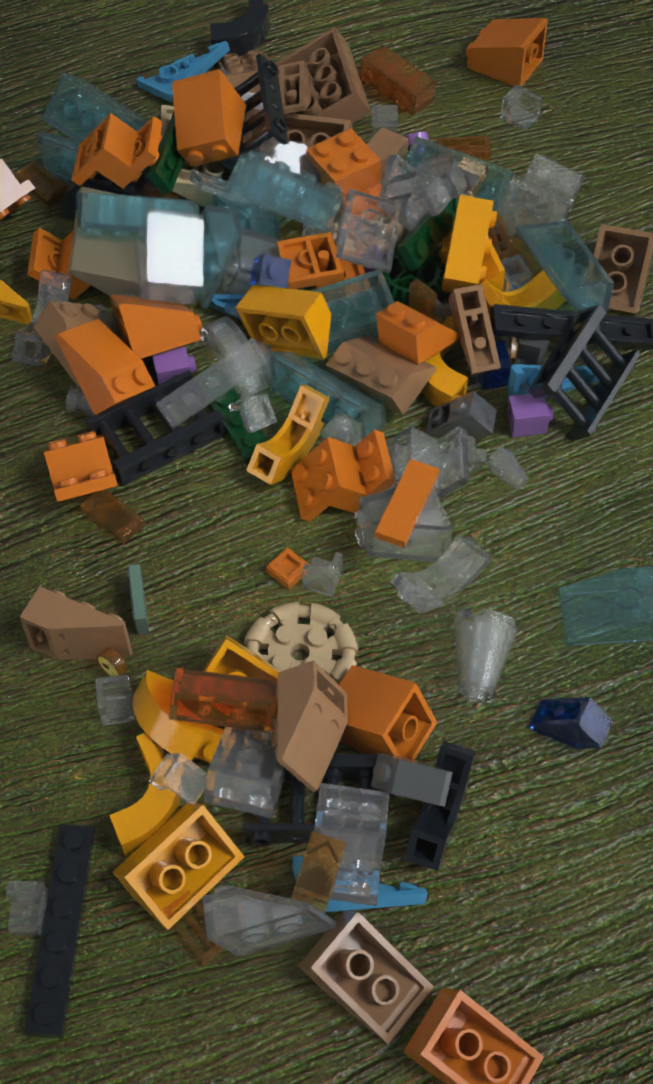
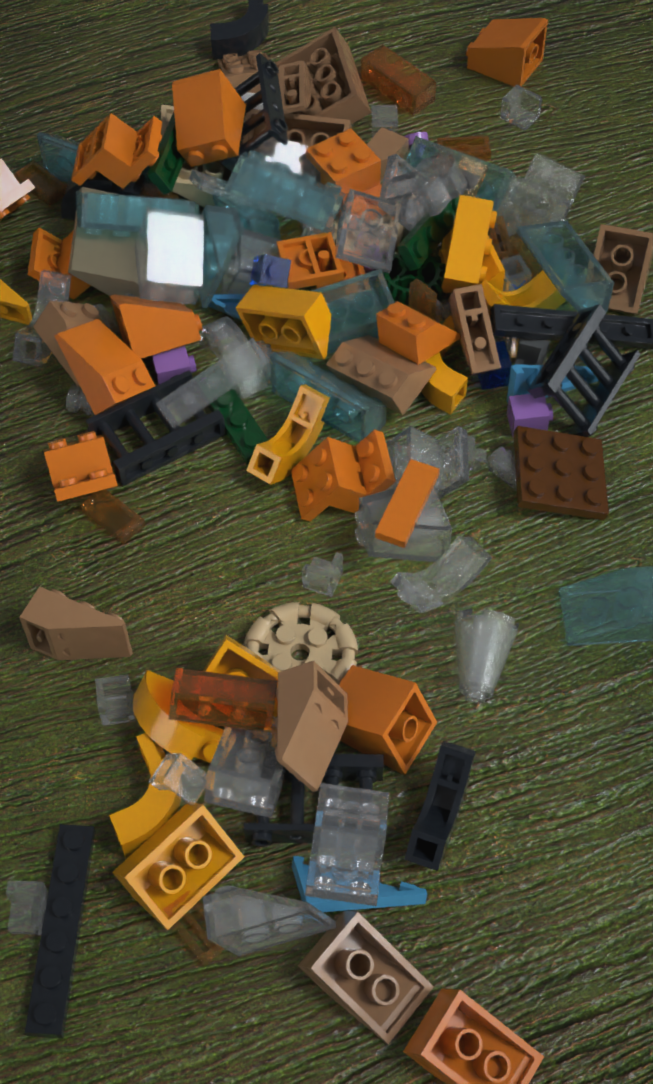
clear light blue slope [42,72,148,144] -> none
clear orange tile [97,648,128,680] -> none
sand green tile [127,564,149,635] -> none
dark azure wing [136,41,230,103] -> none
clear panel [228,394,277,433] -> none
orange tile [266,547,310,590] -> none
clear orange tile [290,831,347,914] -> none
clear brick [322,411,364,446] -> none
dark grey slope [371,753,452,807] -> none
flat silver slope [426,391,497,443] -> none
clear blue slope [529,697,613,749] -> none
none -> reddish brown plate [513,426,609,520]

